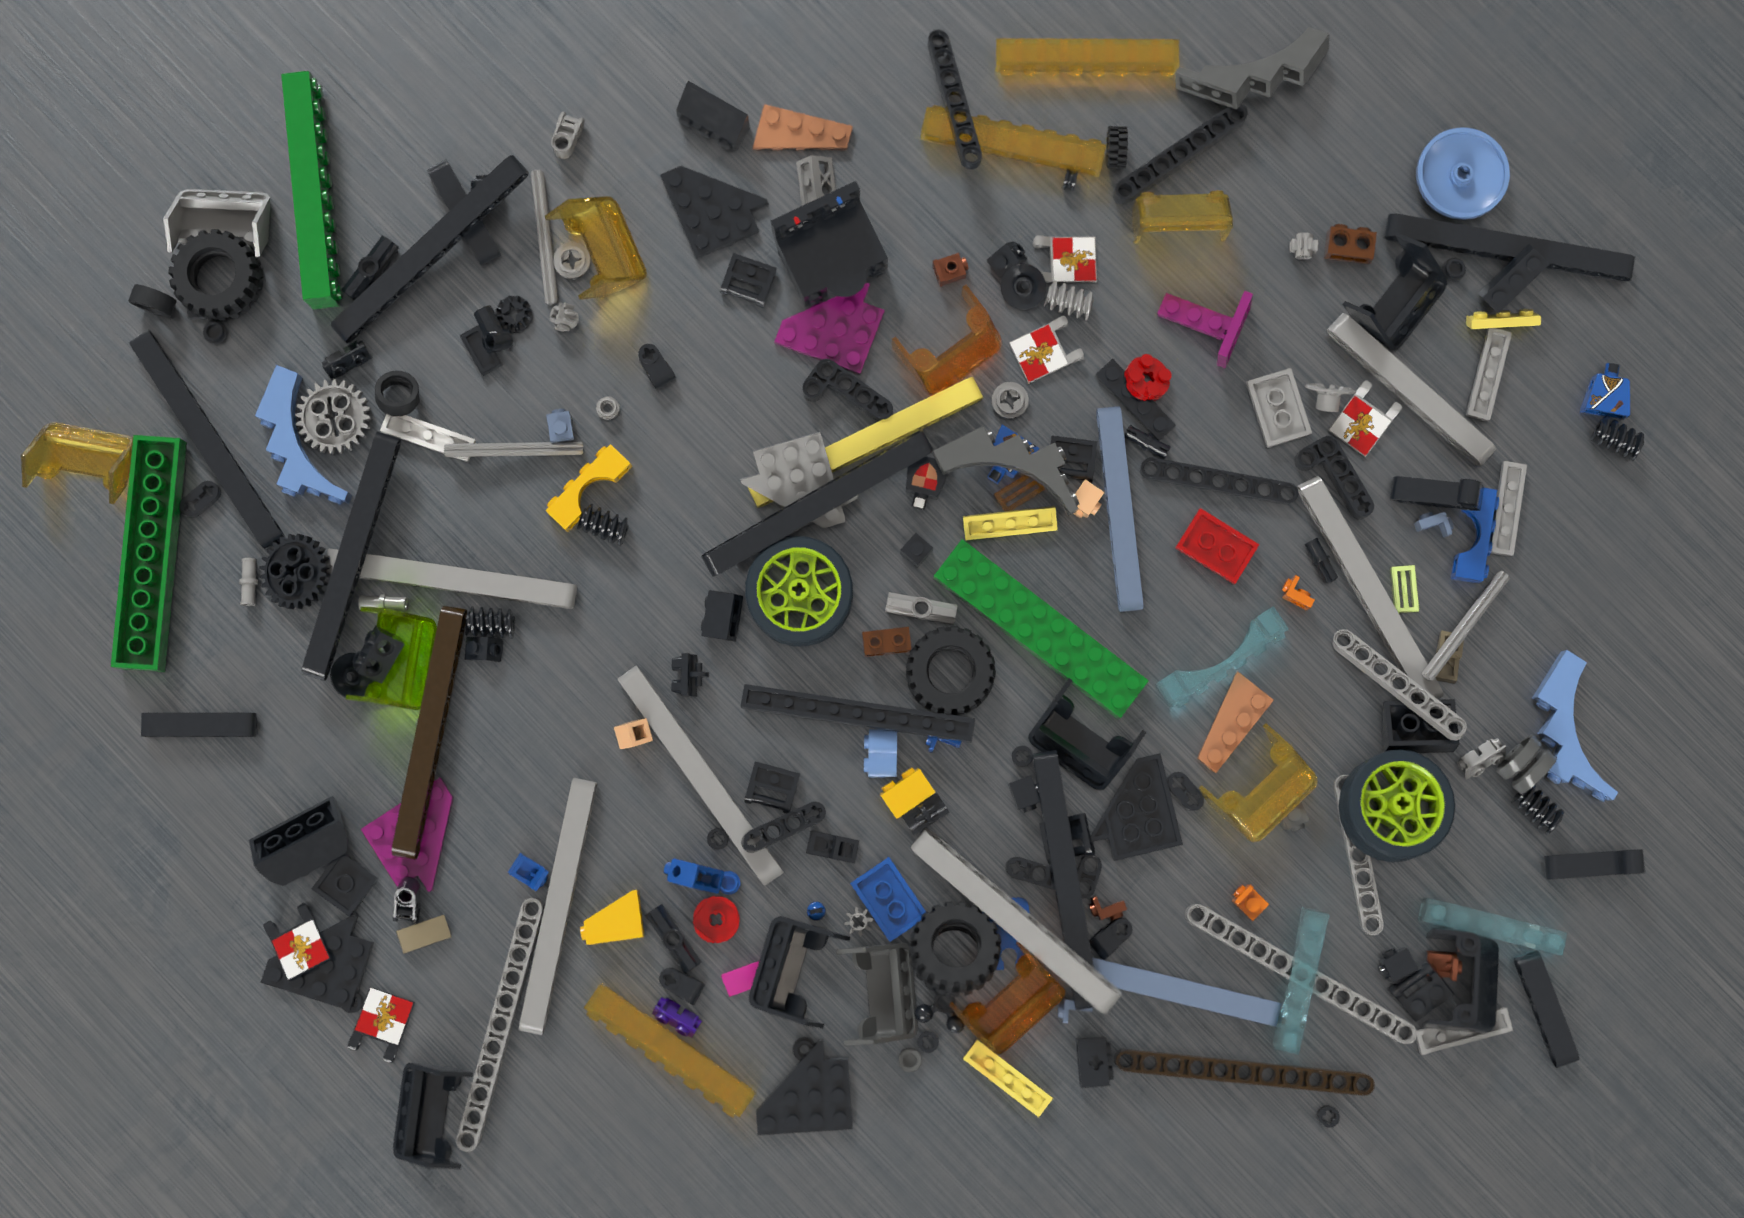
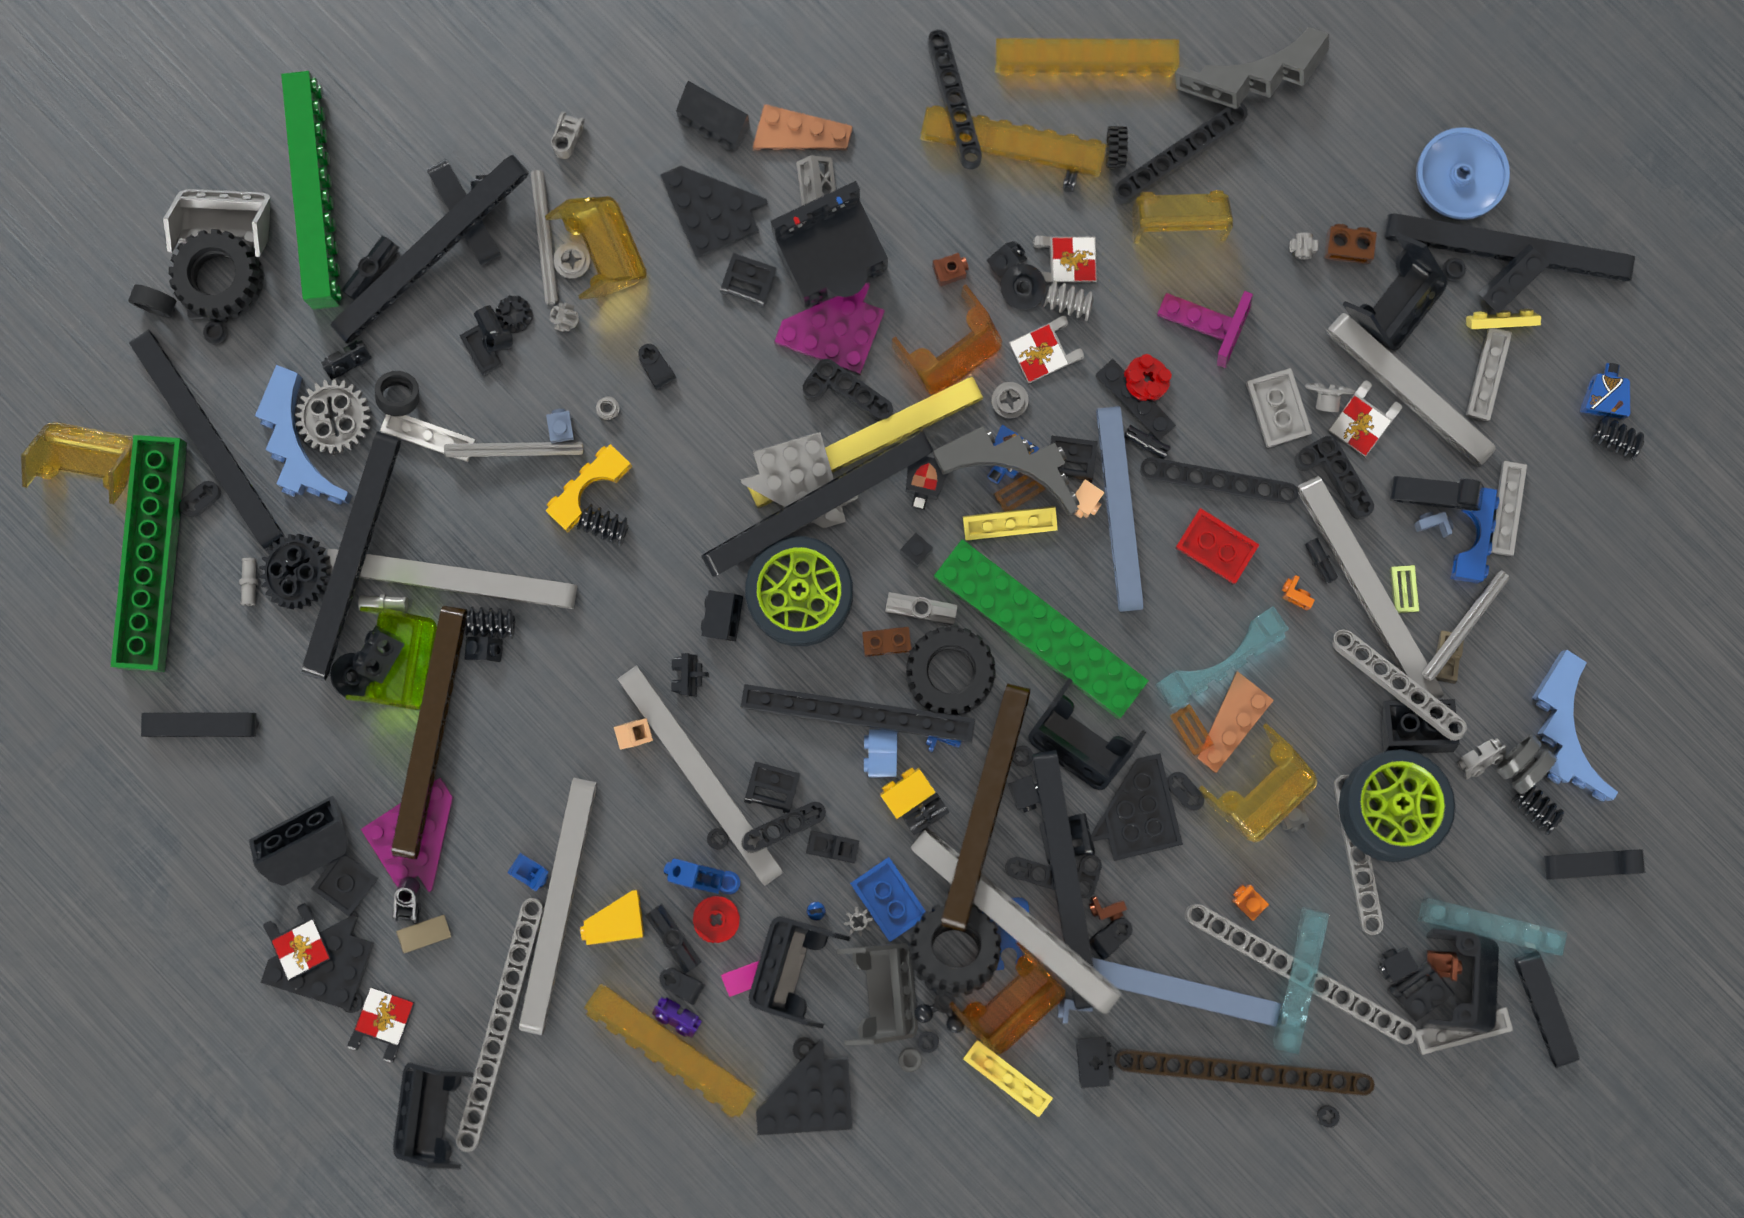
none -> dark brown beam [941,683,1031,932]
none -> clear orange tile [1170,704,1214,756]

